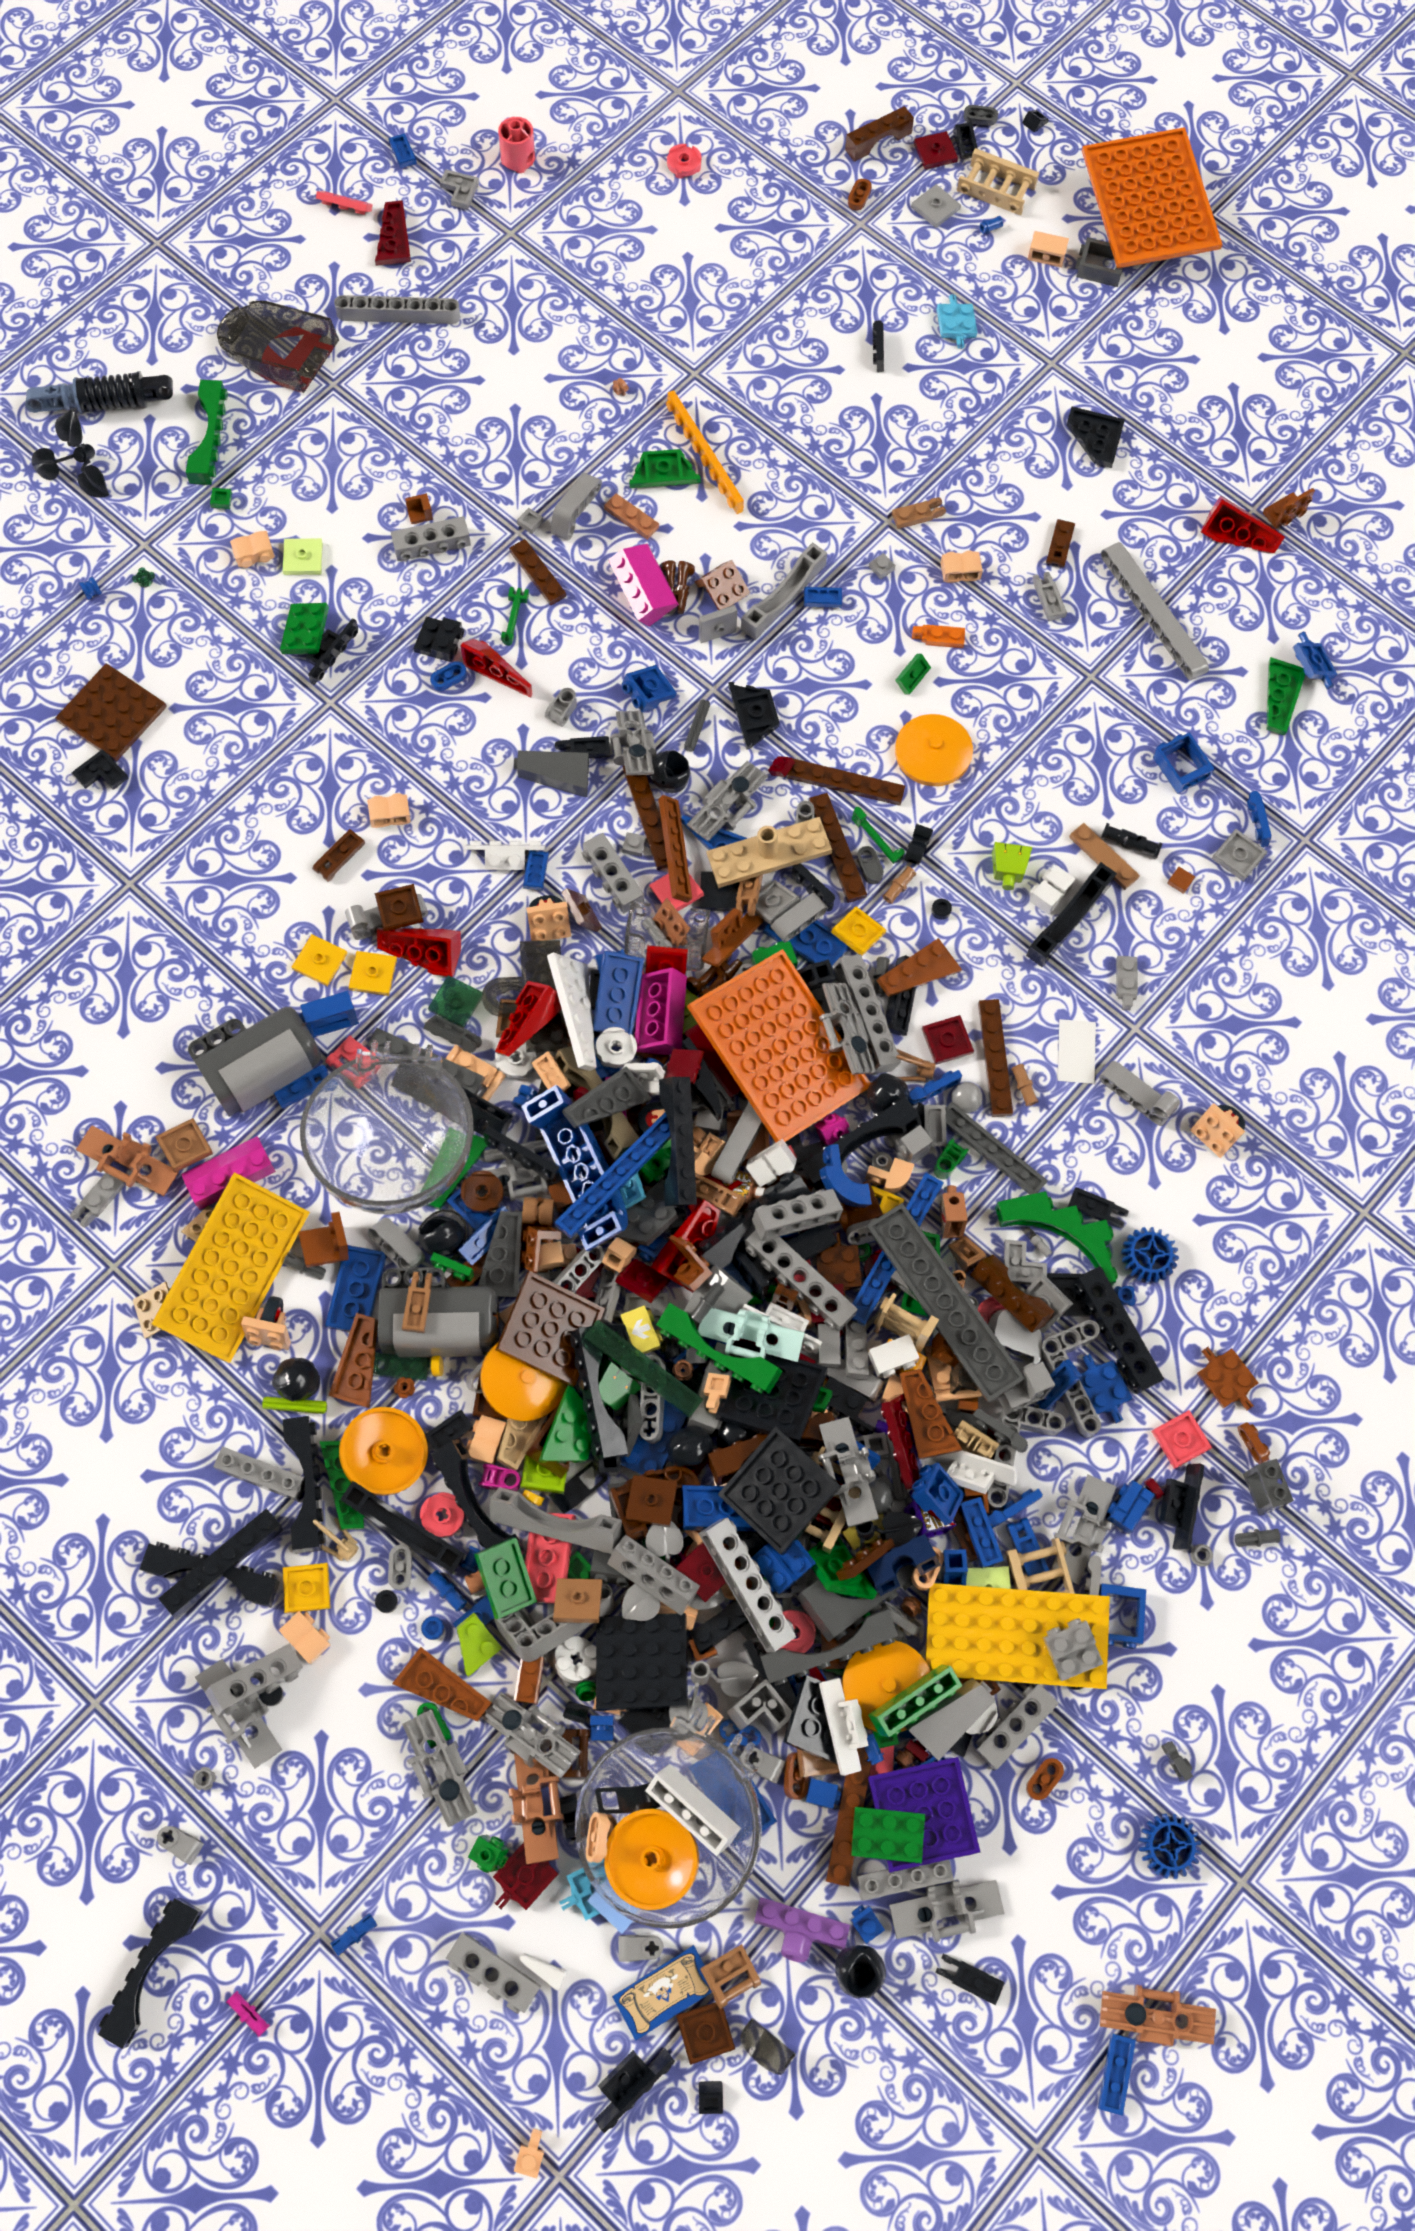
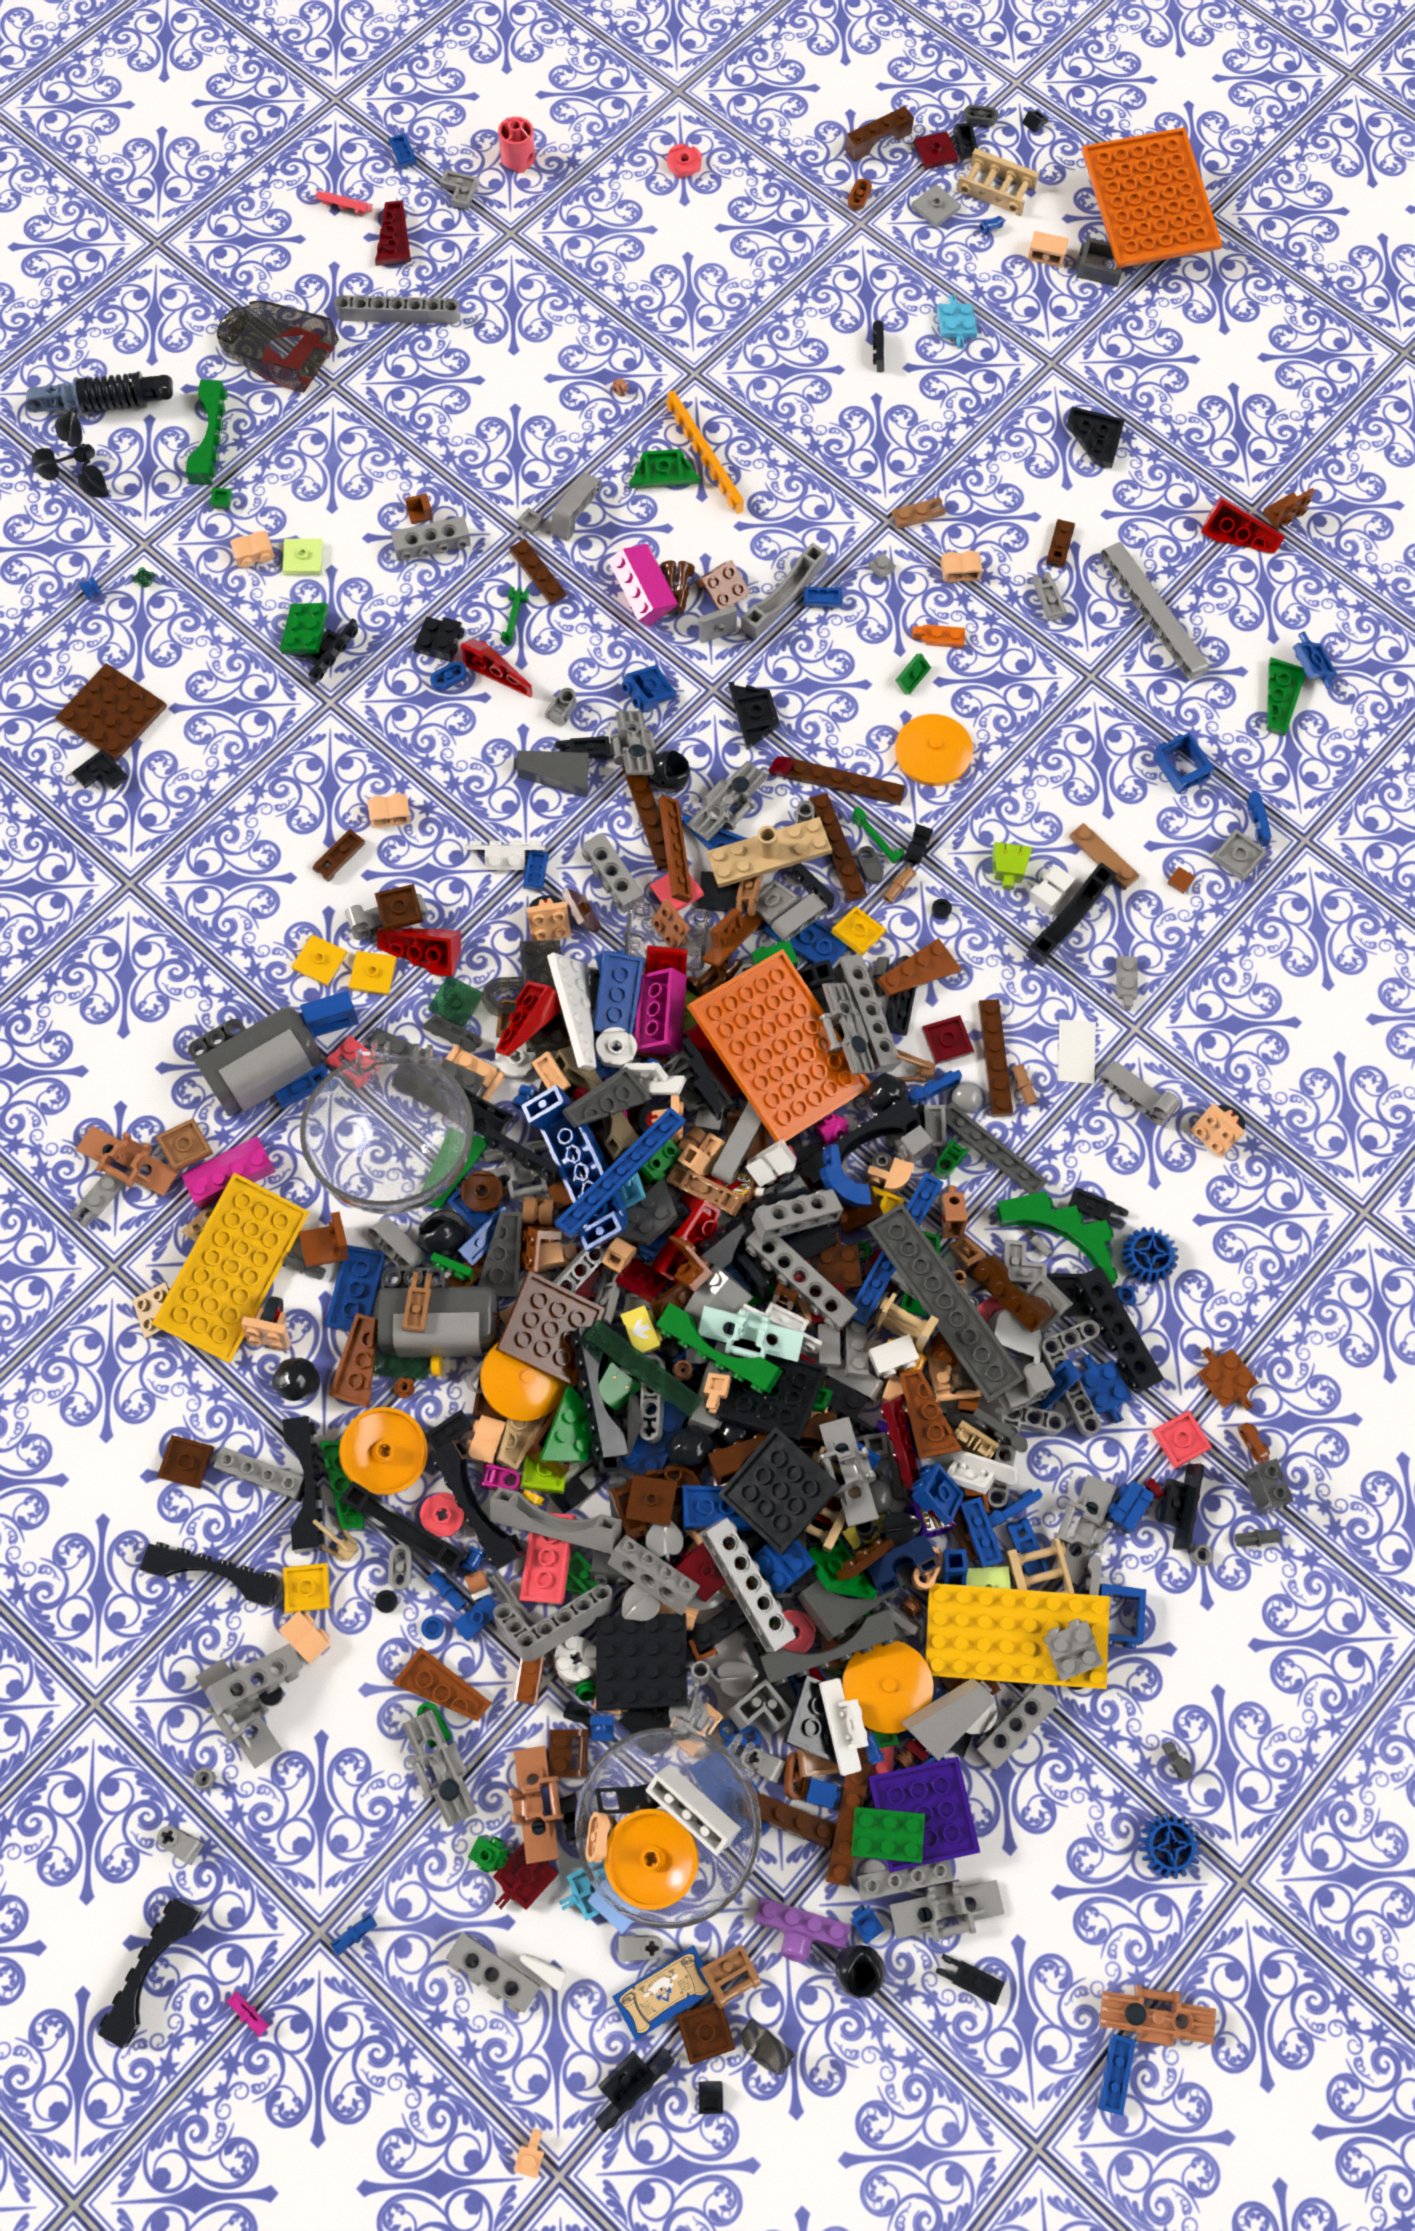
black arch [158,1508,283,1620] -> none
lime axle [262,1397,327,1414] -> none
lime wing [456,1613,502,1677] -> none
green plate [474,1537,537,1619] -> none
light grey piece [481,1692,581,1779] -> none
medium nougat plate [553,1578,603,1623] -> none
nougat plate [604,493,659,540] -> none
light grey plate [622,832,646,857] -> none
light grey axle [642,917,673,948] -> none
black arch [659,1077,697,1206] -> none
dark red piece [664,1049,704,1084] -> none
dark grey axle [684,699,710,752] -> none
dark grey axle [689,1282,725,1323] -> none
light grey beam [846,1218,877,1245] -> none
green brick [868,1664,962,1738] -> none
dark orange plate [1026,1758,1064,1800] -> none
black piece [1101,823,1163,860] -> none
none -> reddish brown plate [157,1435,215,1489]
none -> reddish brown plate [649,1282,695,1320]
none -> reddish brown plate [743,1790,836,1849]

